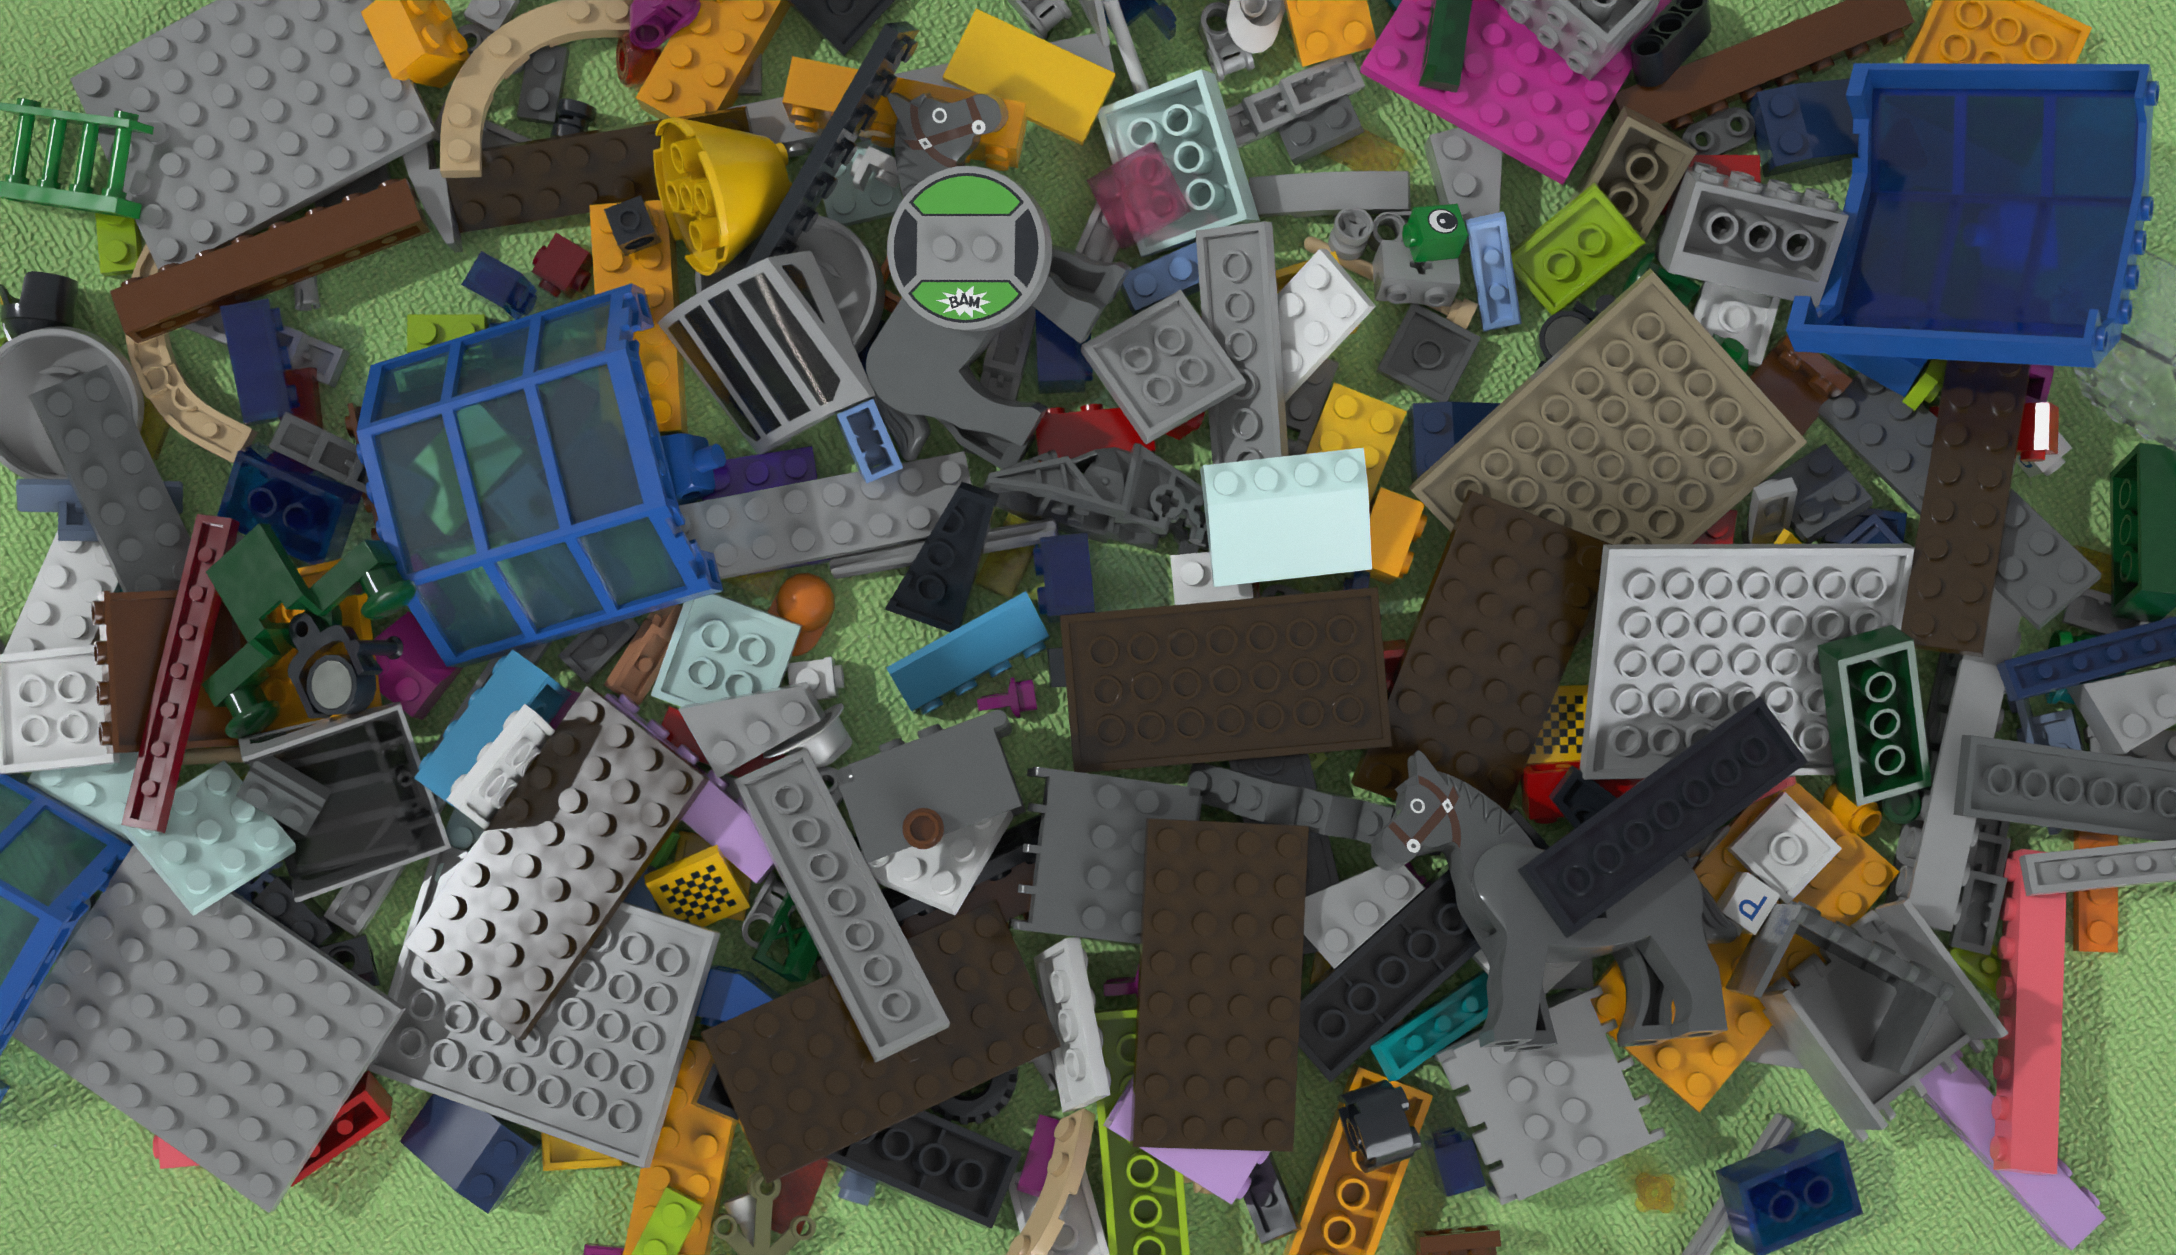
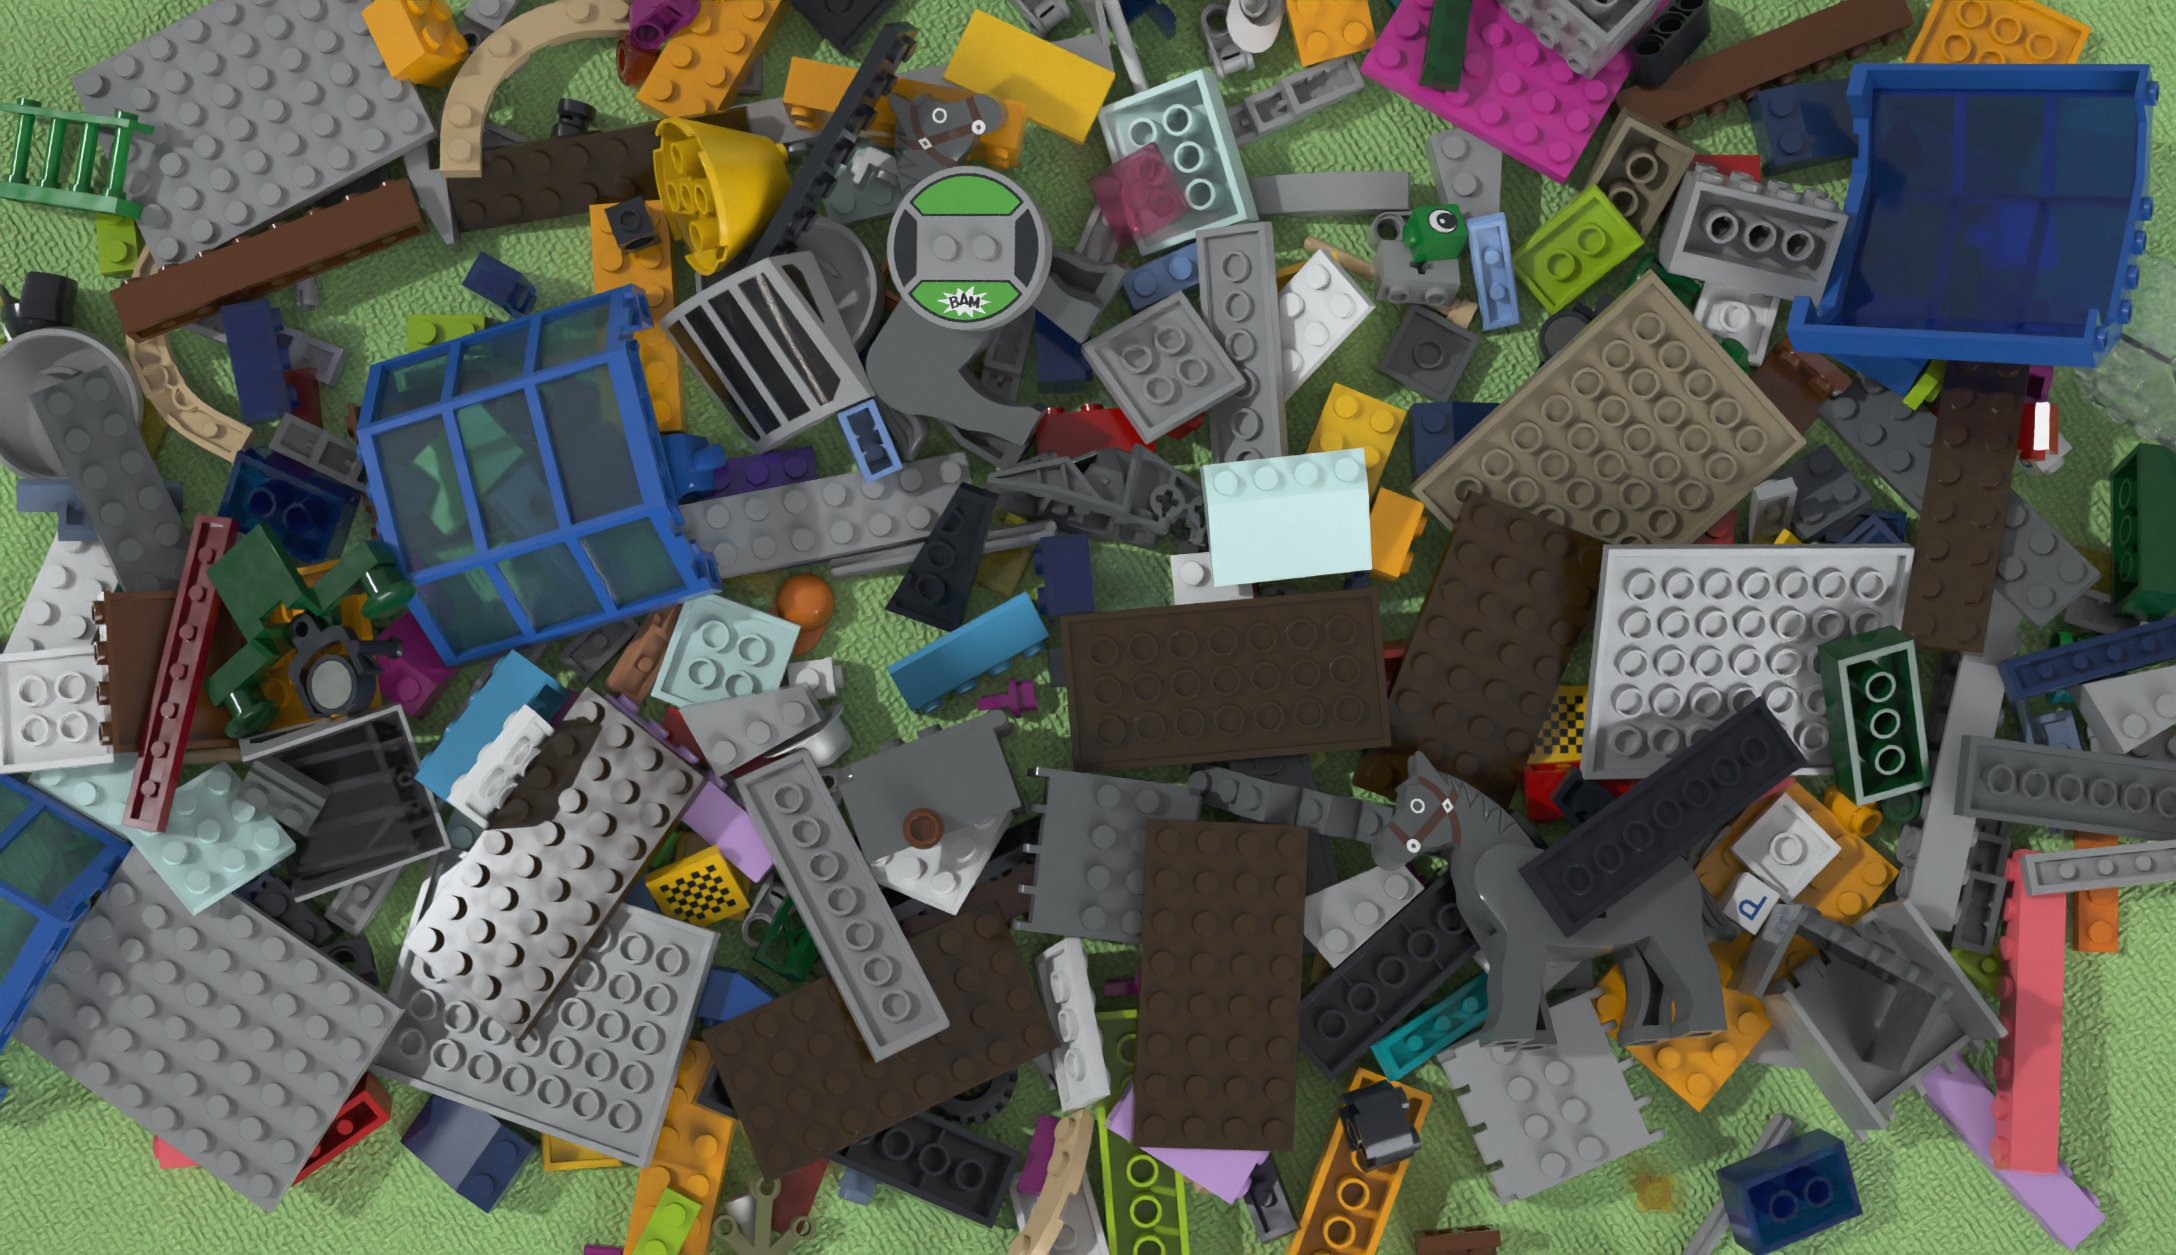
dark grey plate [517,45,570,125] -> none
dark red brick [531,233,593,299] -> none
dark grey plate [1277,94,1364,166] -> none
light grey plate [1285,358,1339,456] -> none
clear yellow plate [1321,129,1405,171] -> none
light grey wheel [1328,207,1373,260] -> none
clear blue brick [1424,1127,1486,1197] -> none
dark grey plate [1680,107,1755,155] -> none

